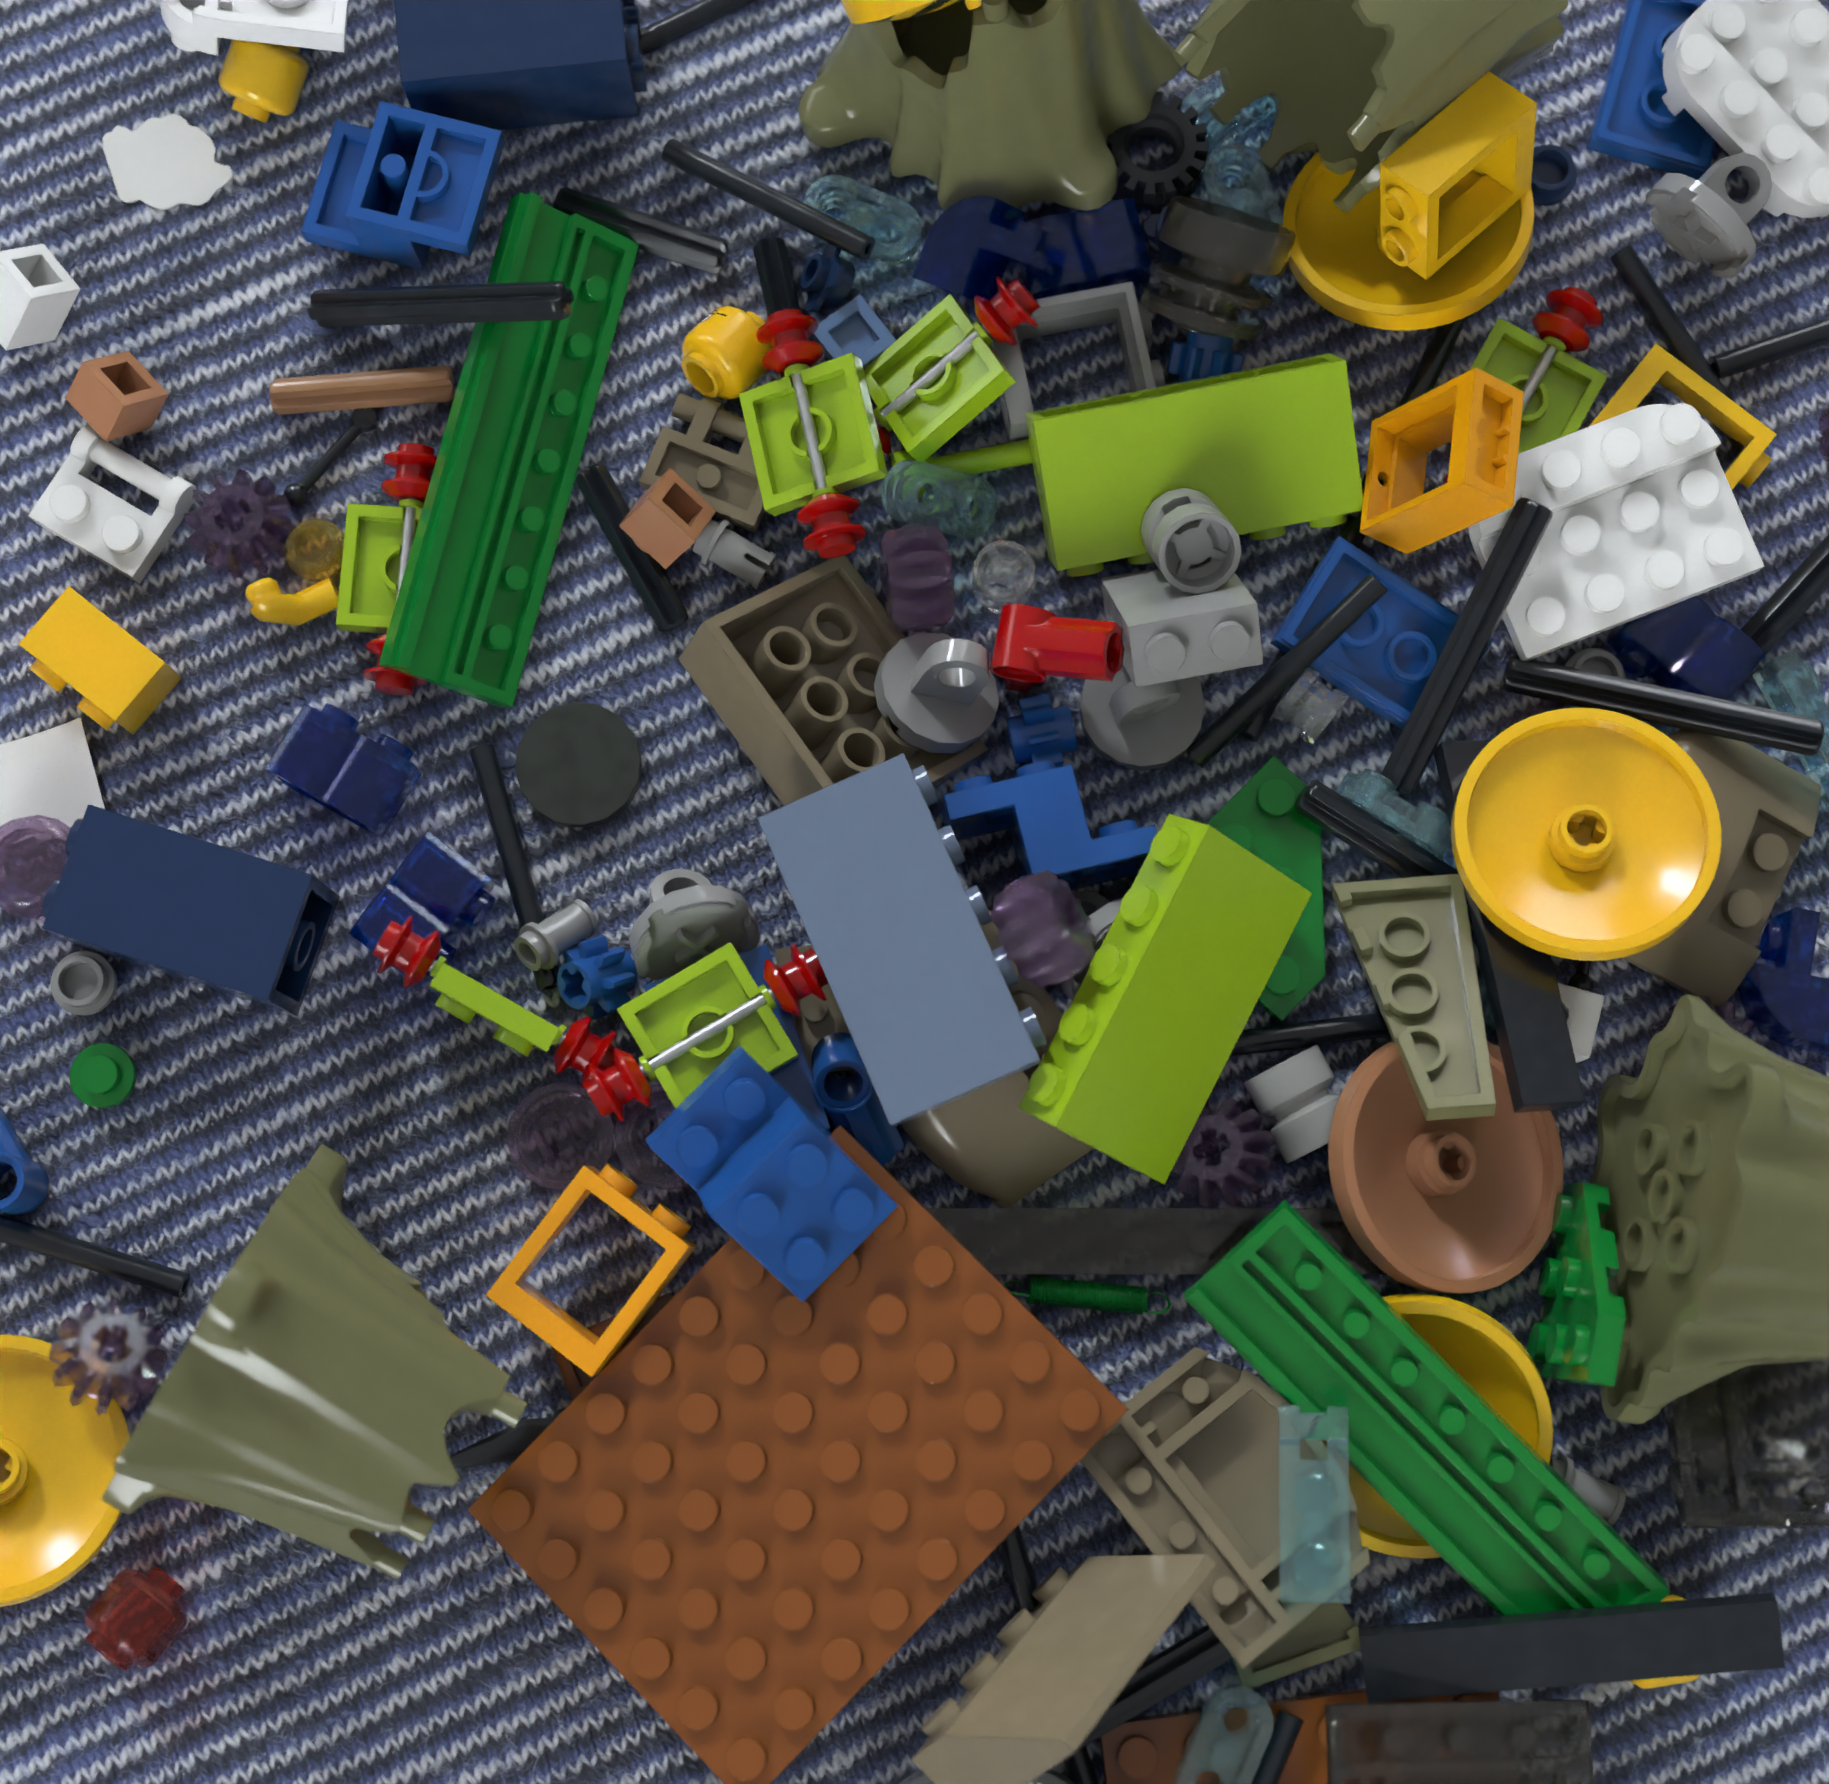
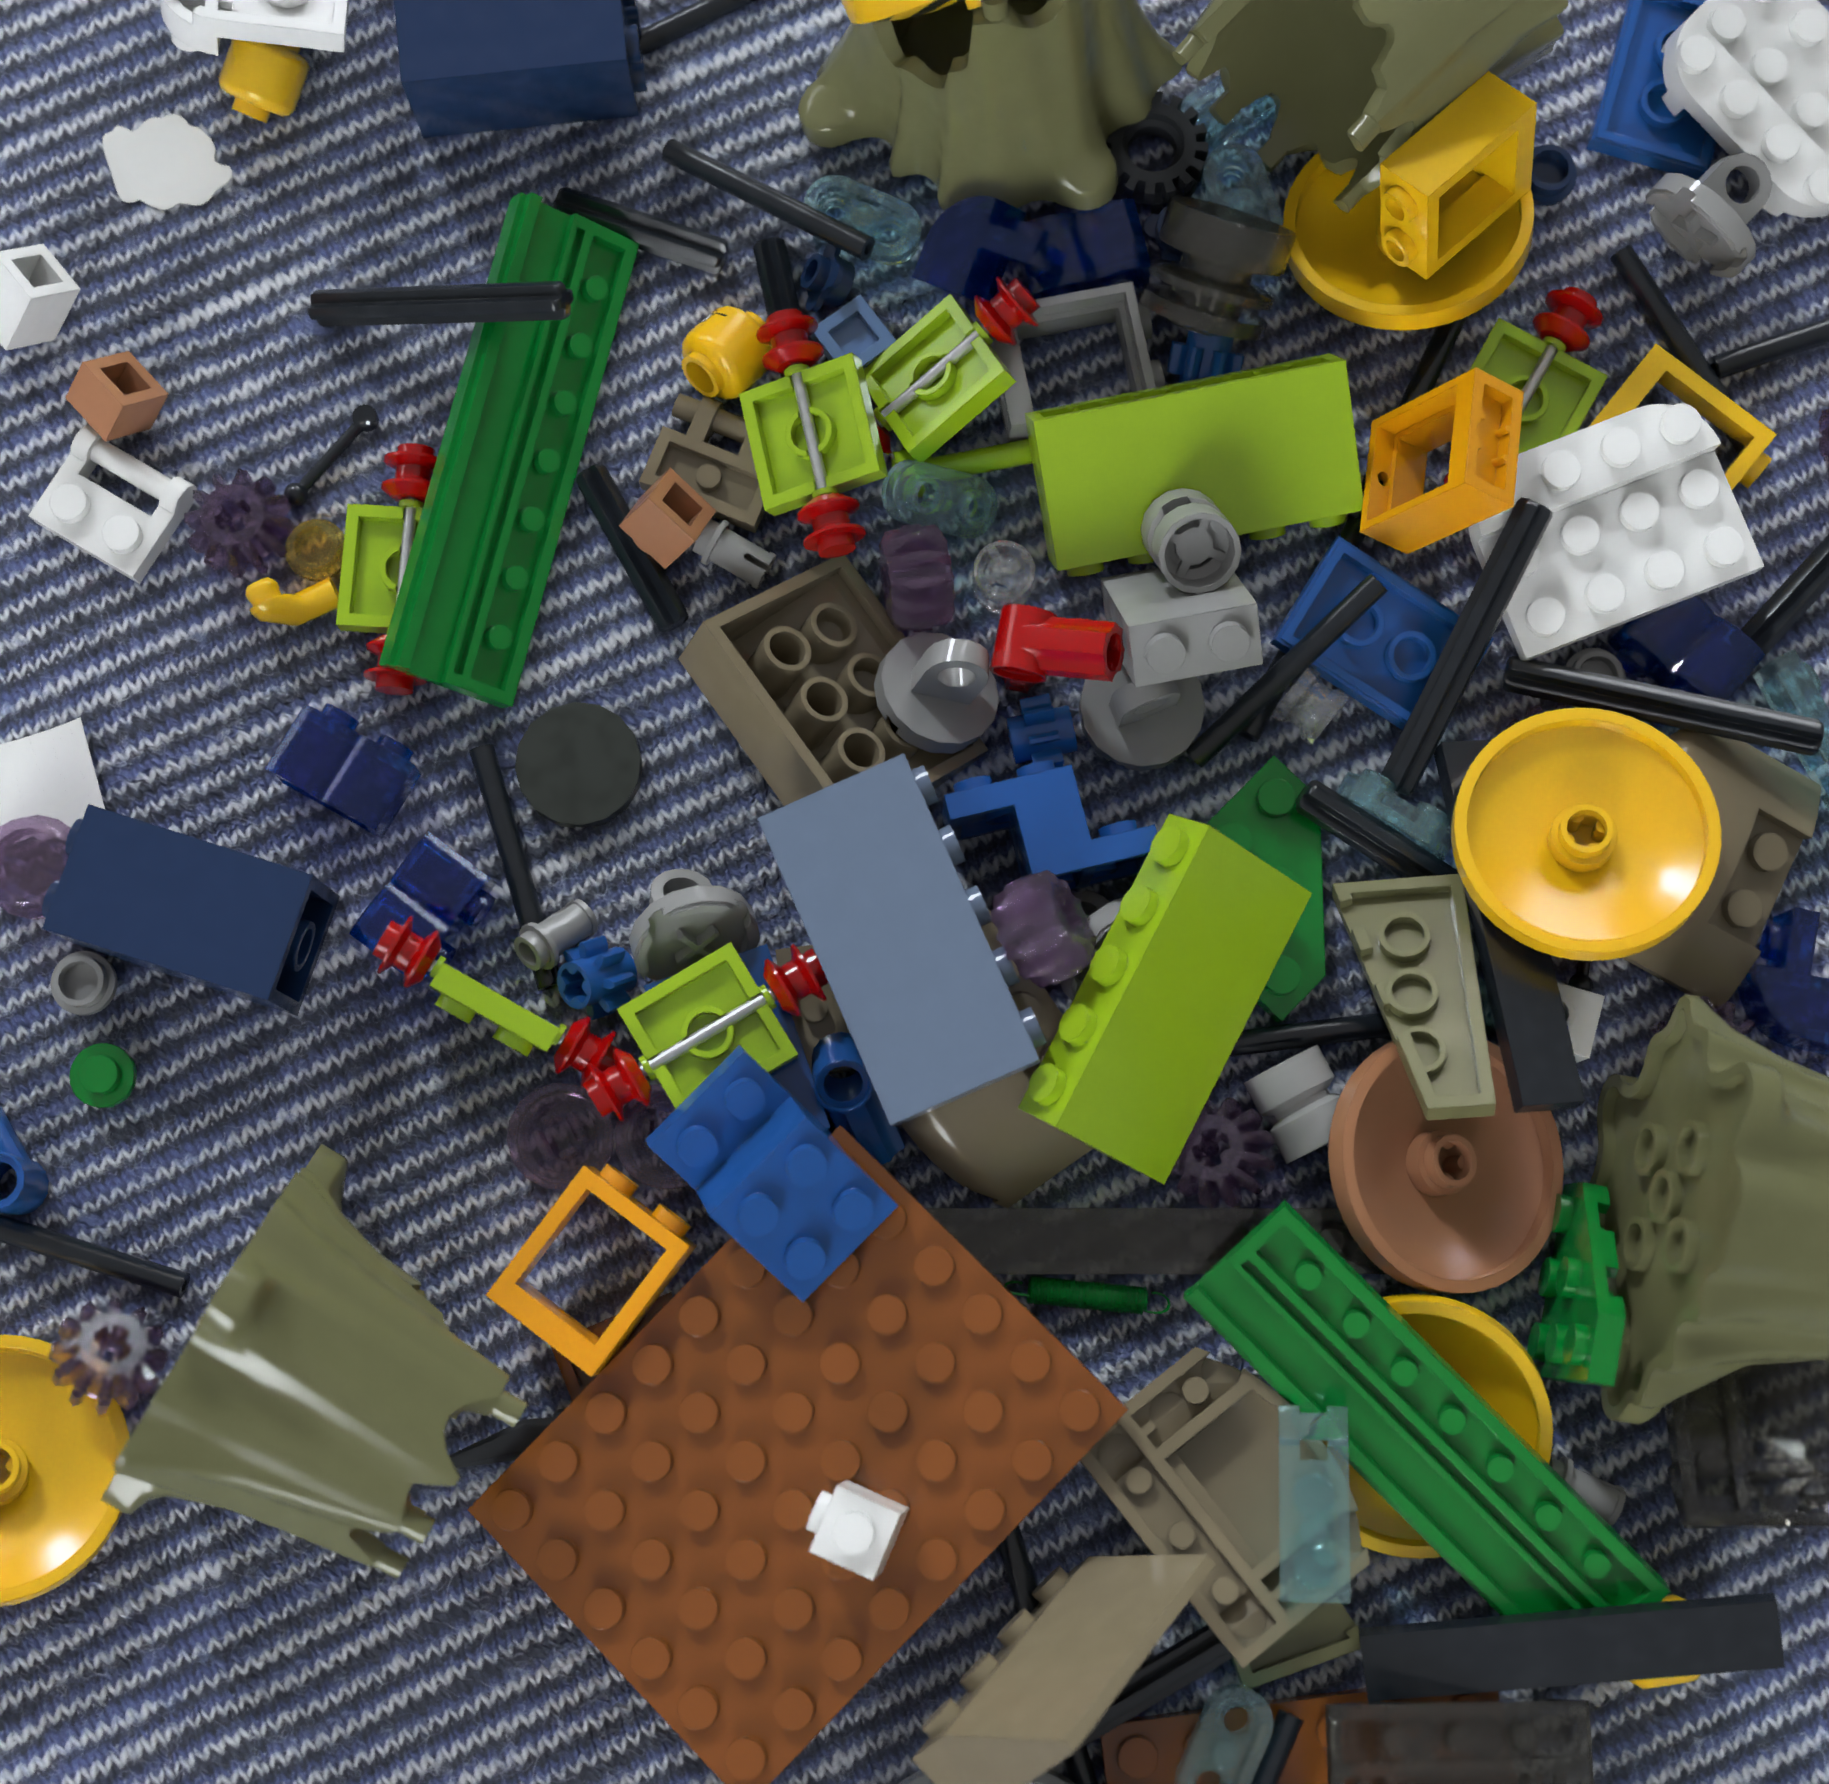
yellow brick [19,586,182,735] -> none
clear red head [84,1566,188,1672] -> none
medium nougat axle [269,365,455,415] -> none
blue bracket [301,101,505,271] -> none
none -> white brick [806,1480,909,1580]

